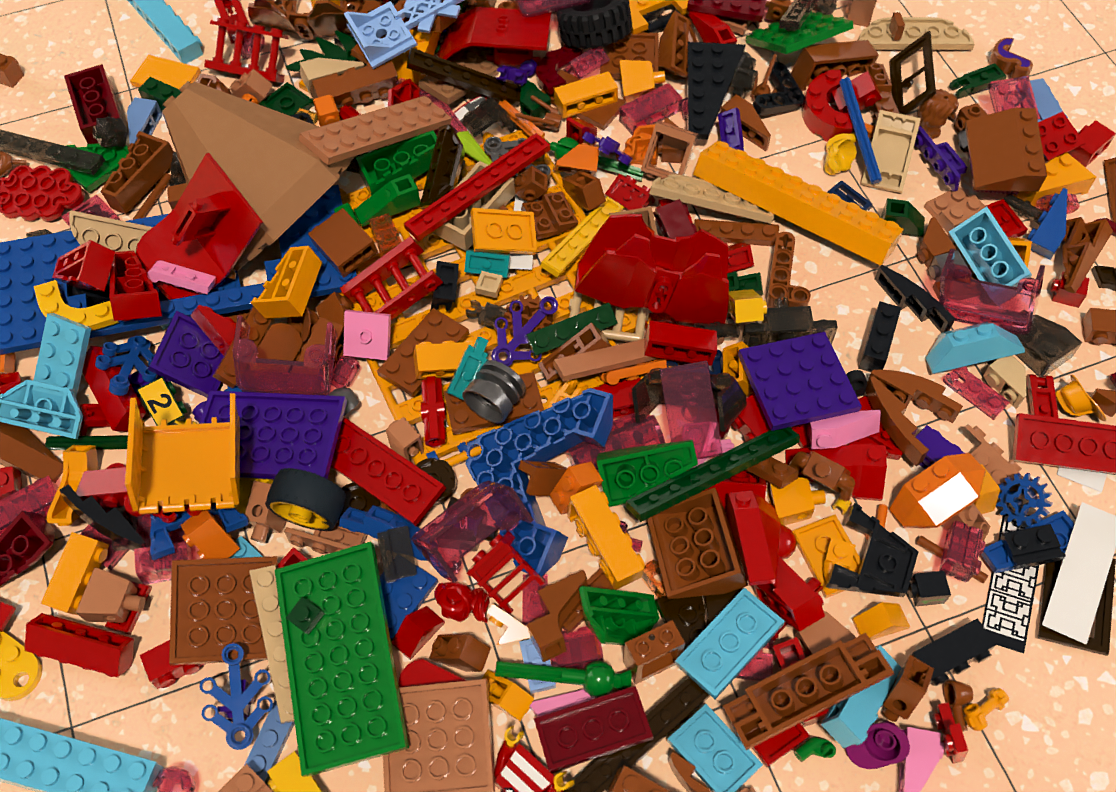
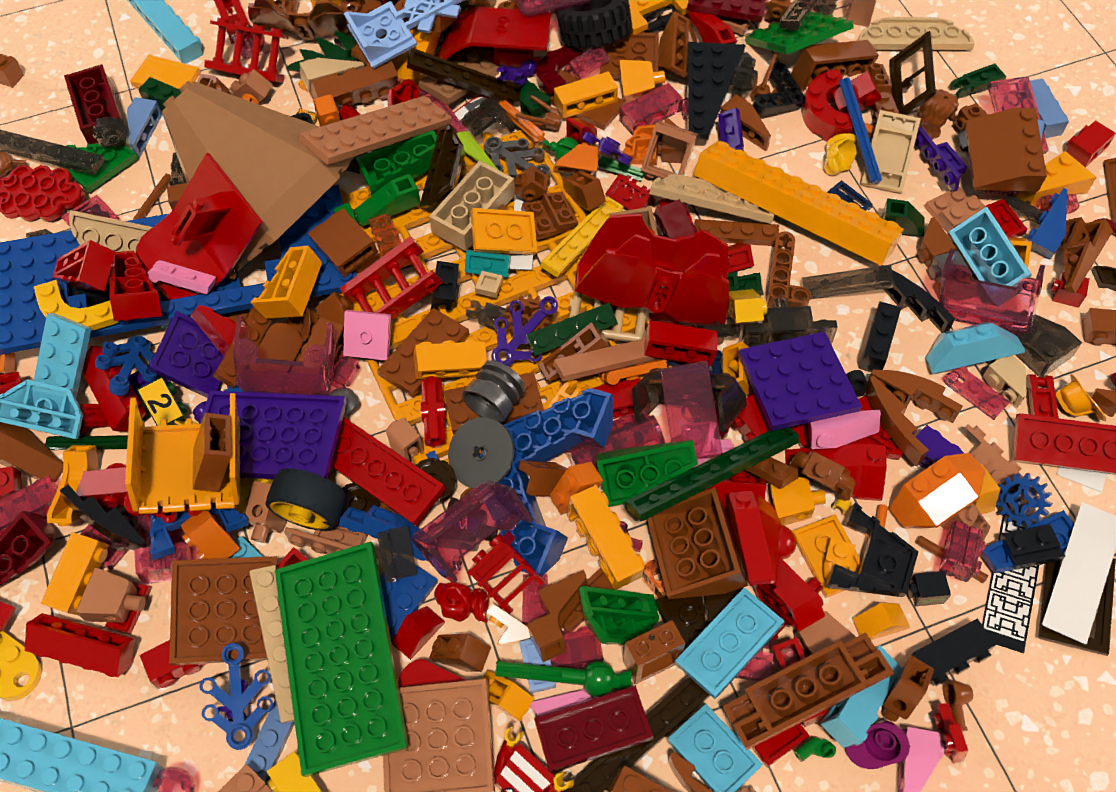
dark orange wedge [101,131,177,214] -> none
dark green tile [259,82,314,116] -> none
dark green plate [286,597,324,635] -> none
red plate [404,133,550,242] -> none
teal hinge [446,337,489,400] -> none
dark orange tile [889,12,905,41] -> none
light orange bar [963,688,1009,731] -> none
dark orange animal [989,37,1033,82] -> none
red hinge [1038,111,1085,161] -> none
none -> dark orange brick [193,413,231,492]
none -> dark grey piece [448,417,514,489]
none -> clear smoke tile [802,264,894,299]

